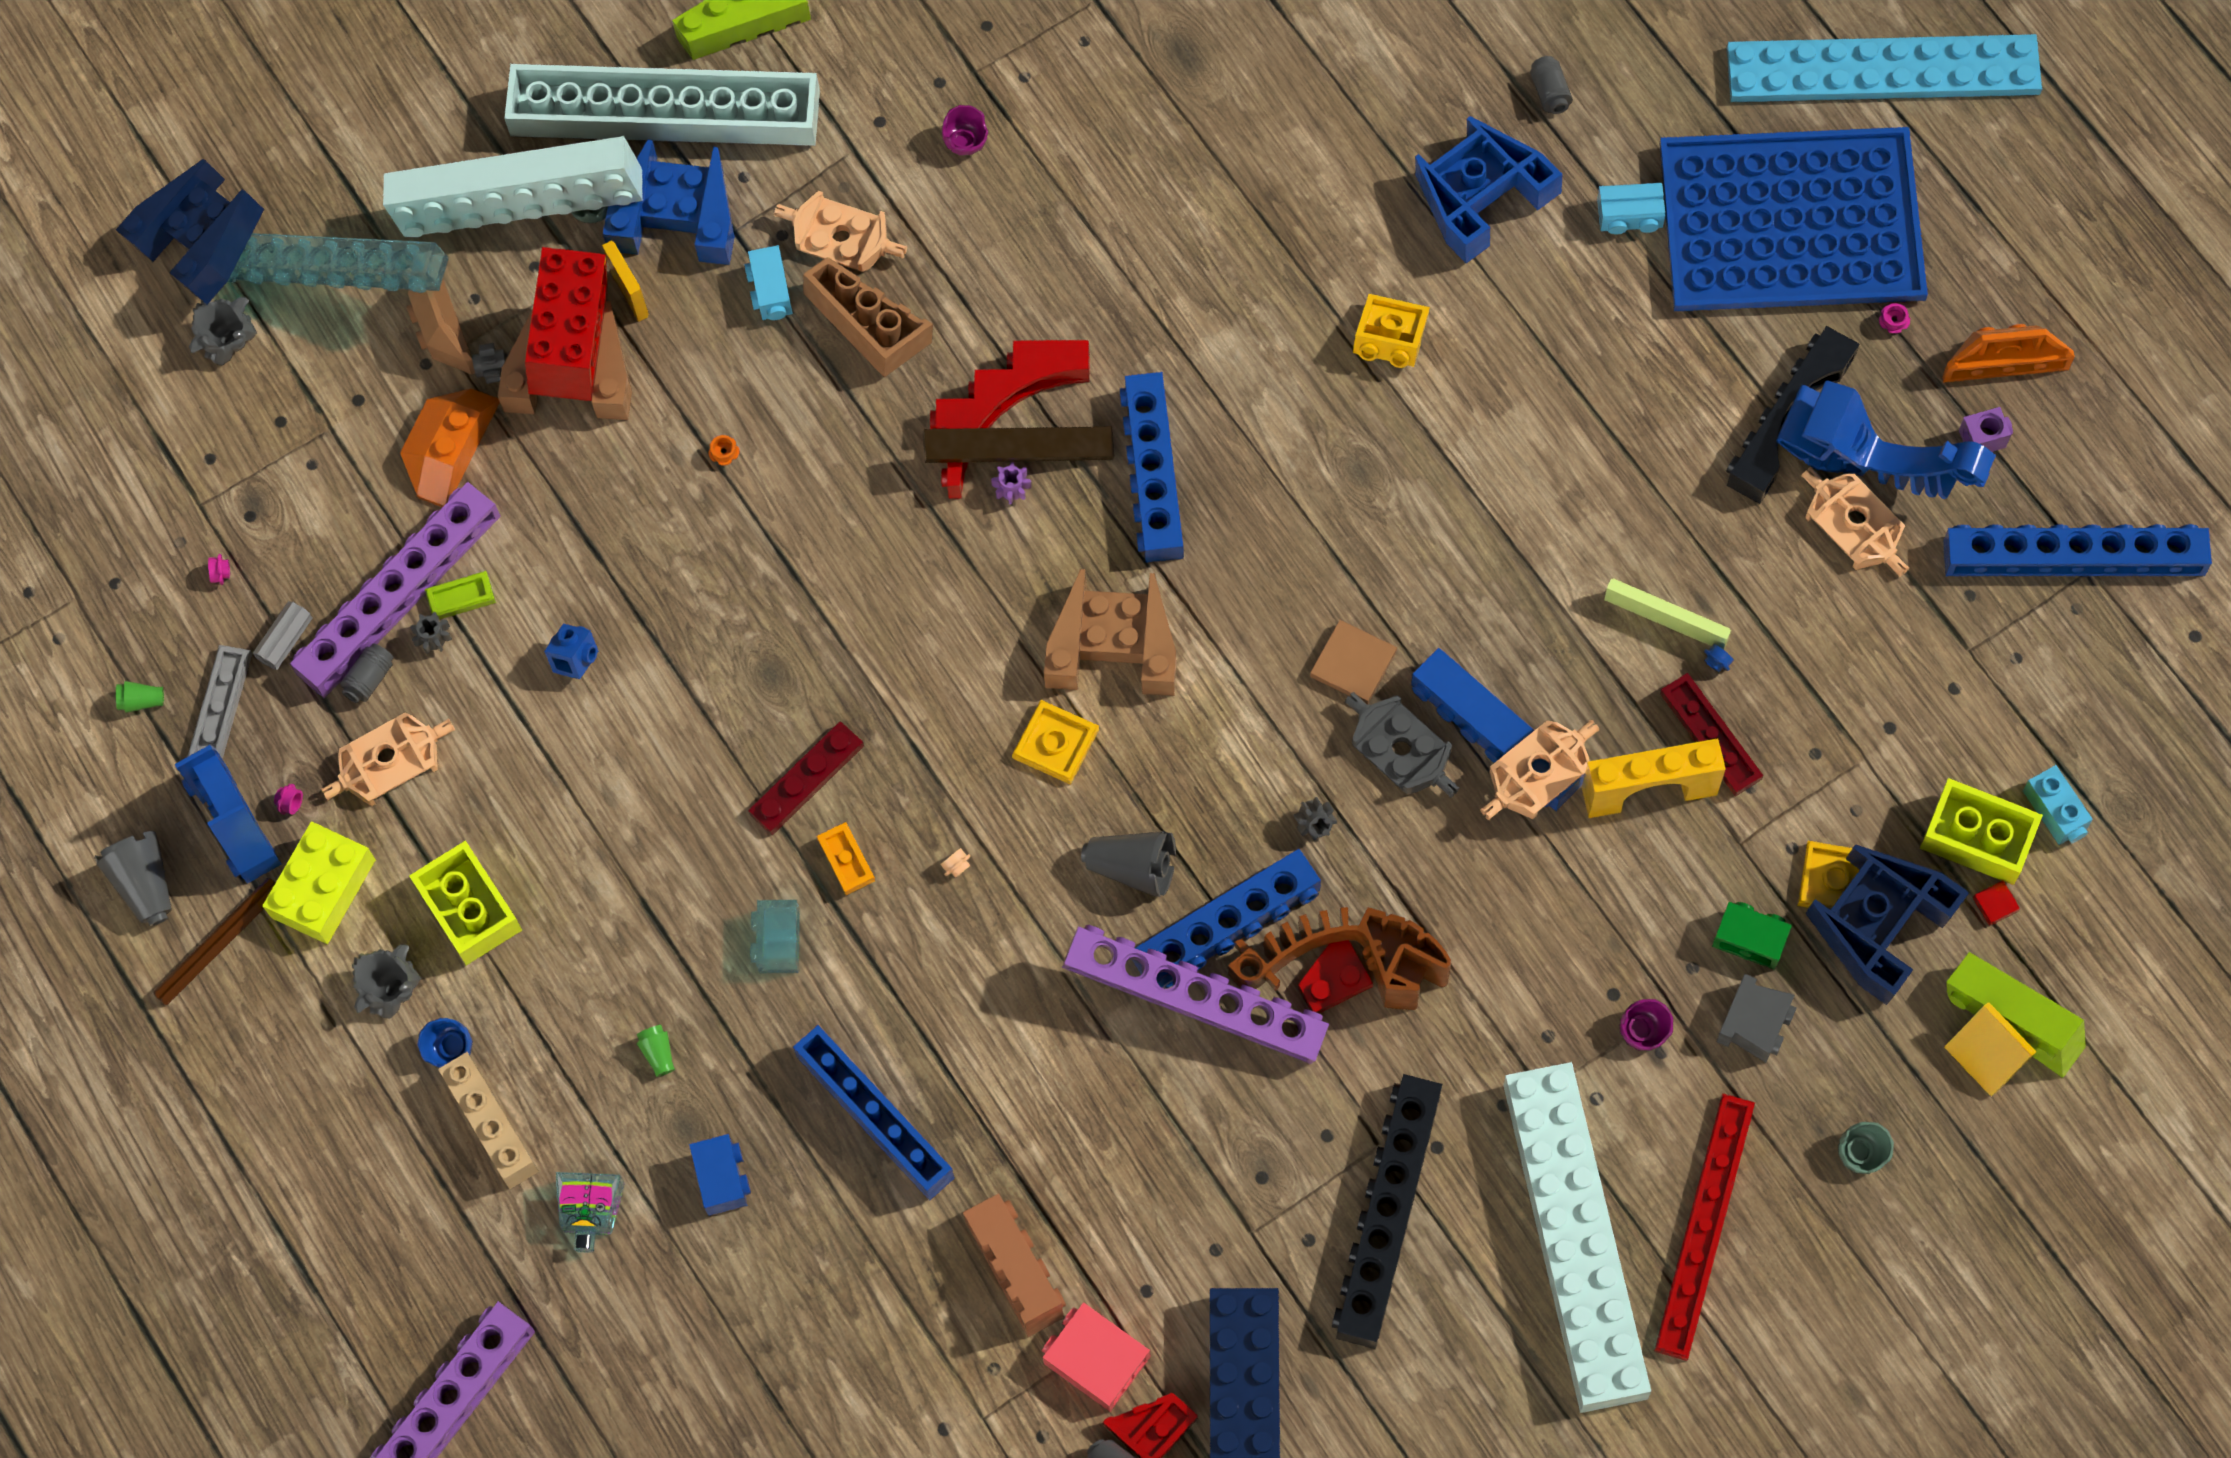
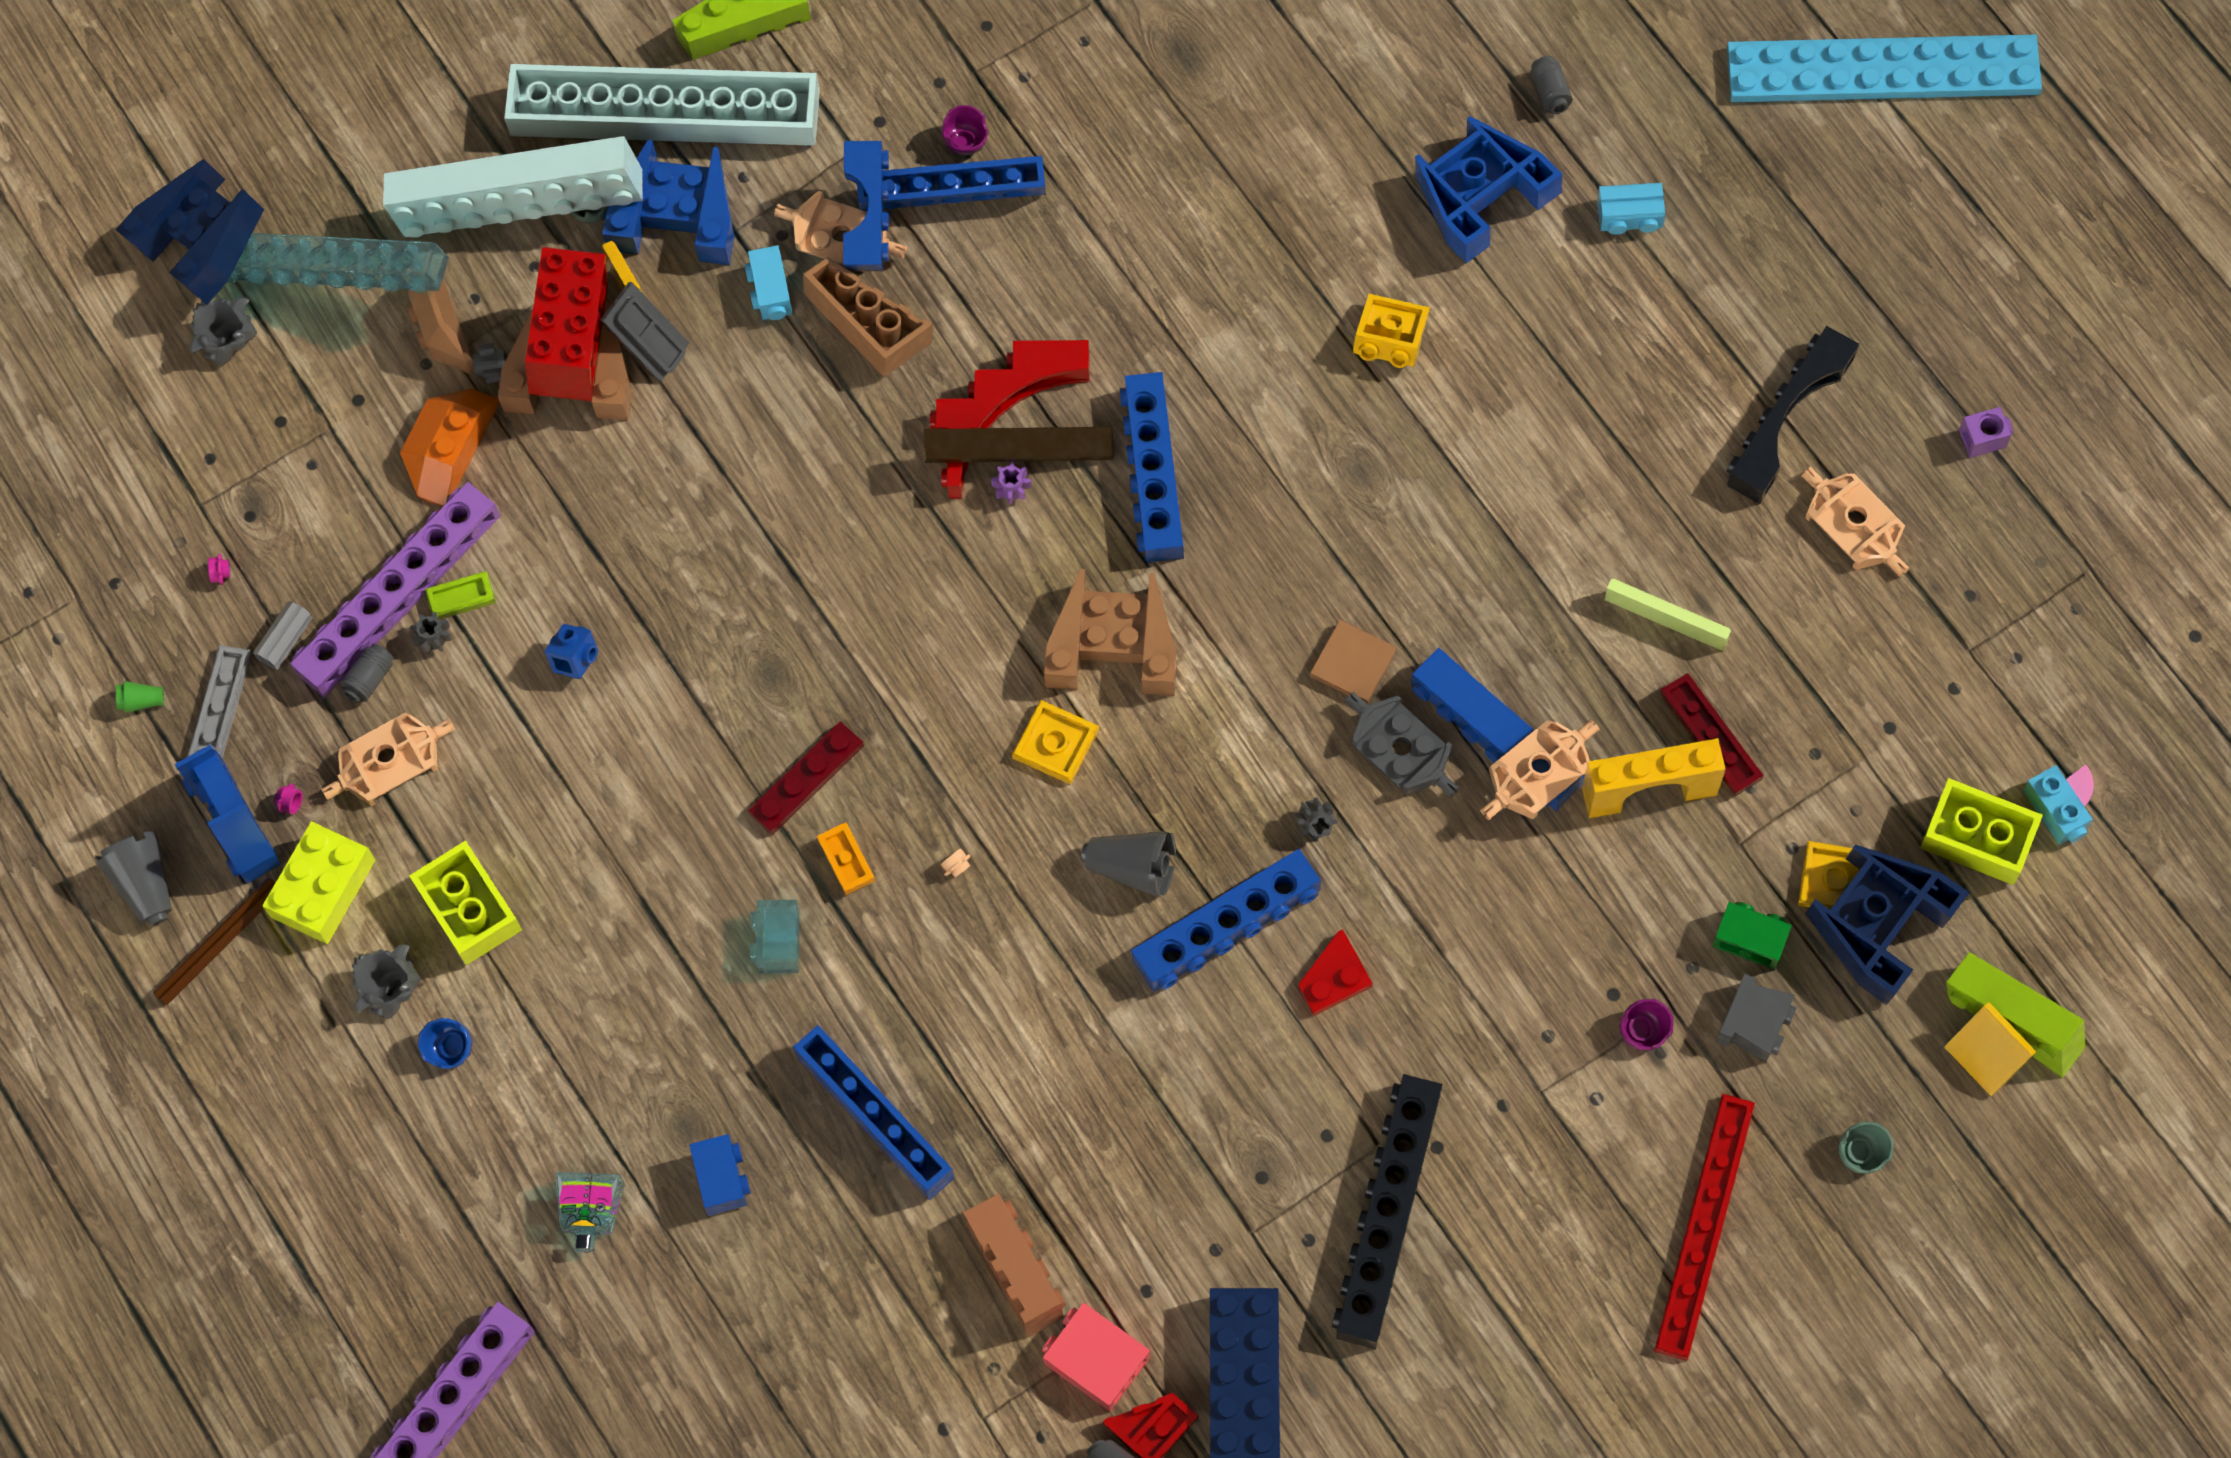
tan brick [438,1052,539,1189] -> none
bright green cone [636,1025,675,1077] -> none
orange plate [708,435,740,466] -> none
medium lavender brick [1062,924,1329,1064] -> none
dark orange piece [1228,907,1451,1010] -> none
light aqua brick [1504,1062,1651,1413] -> none
blue plate [1659,127,1928,311] -> none
blue plate [1704,643,1734,673] -> none
blue piece [1776,381,1996,499] -> none
dark pink plate [1879,303,1910,334] -> none
orange wedge [1942,324,2075,383] -> none
blue brick [1943,524,2212,576] -> none
red tile [1973,881,2020,926] -> none
none -> dark grey piece [600,282,689,382]
none -> blue arch [843,141,889,271]
none -> blue brick [857,156,1046,211]
none -> bright pink tile [2066,765,2094,807]

